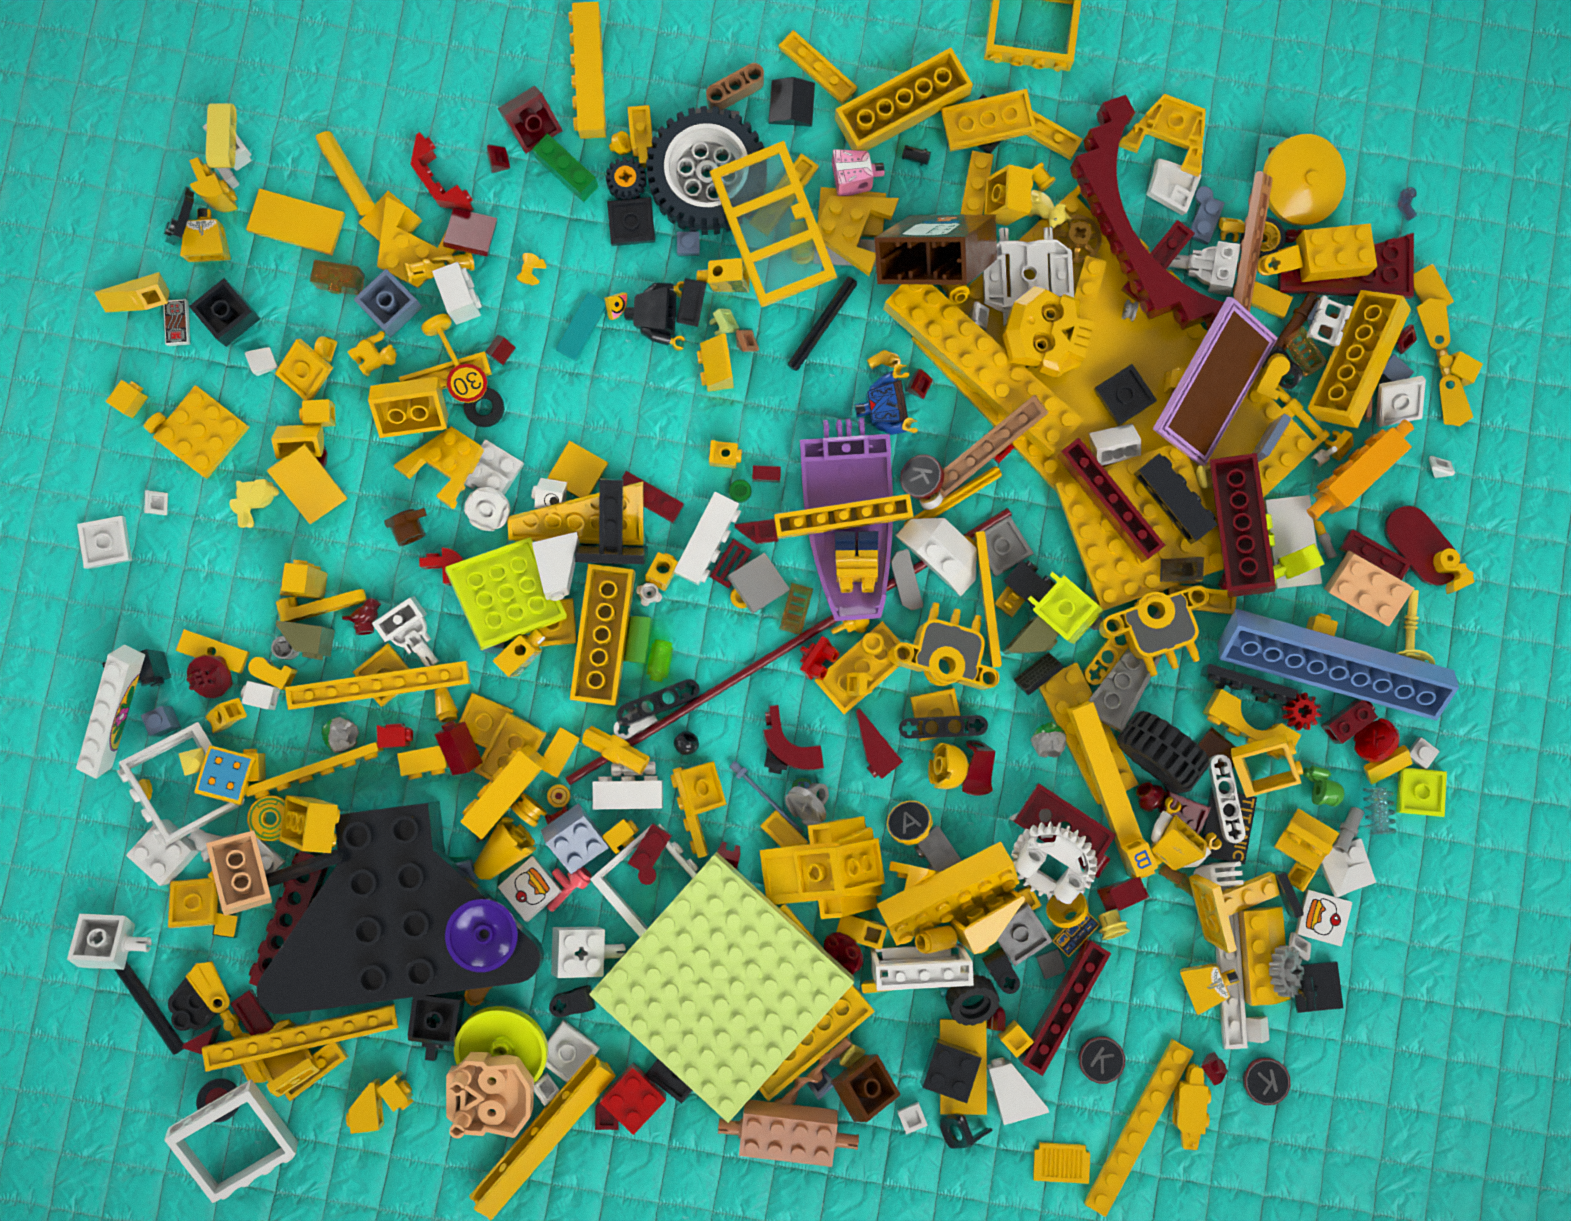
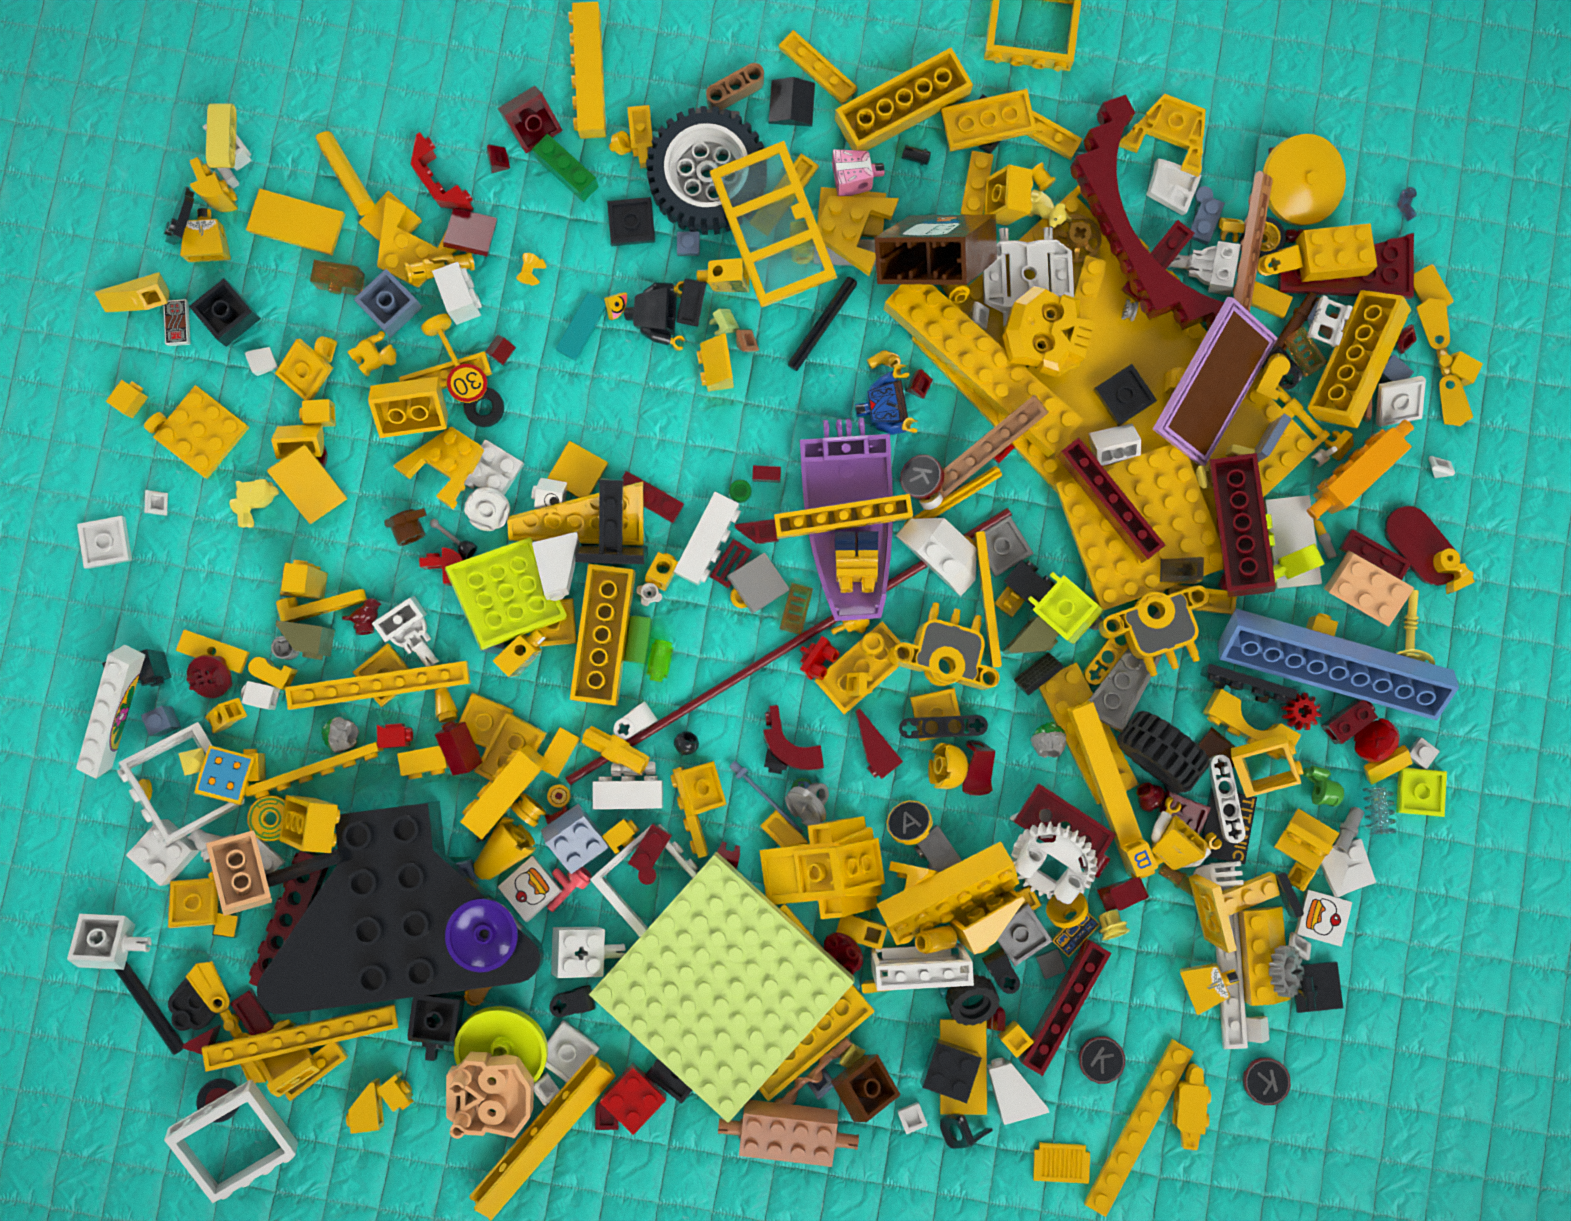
black wheel [605,157,647,200] -> none
black beam [616,679,700,726] -> none
yellow brick [709,440,742,469] -> none
light grey piece [890,549,923,610] -> none
black brick [1134,453,1218,544] -> none
dark red plate [1201,1052,1228,1086] -> none
none -> hinge [430,519,478,560]
none -> light yellow tile [1225,444,1255,457]

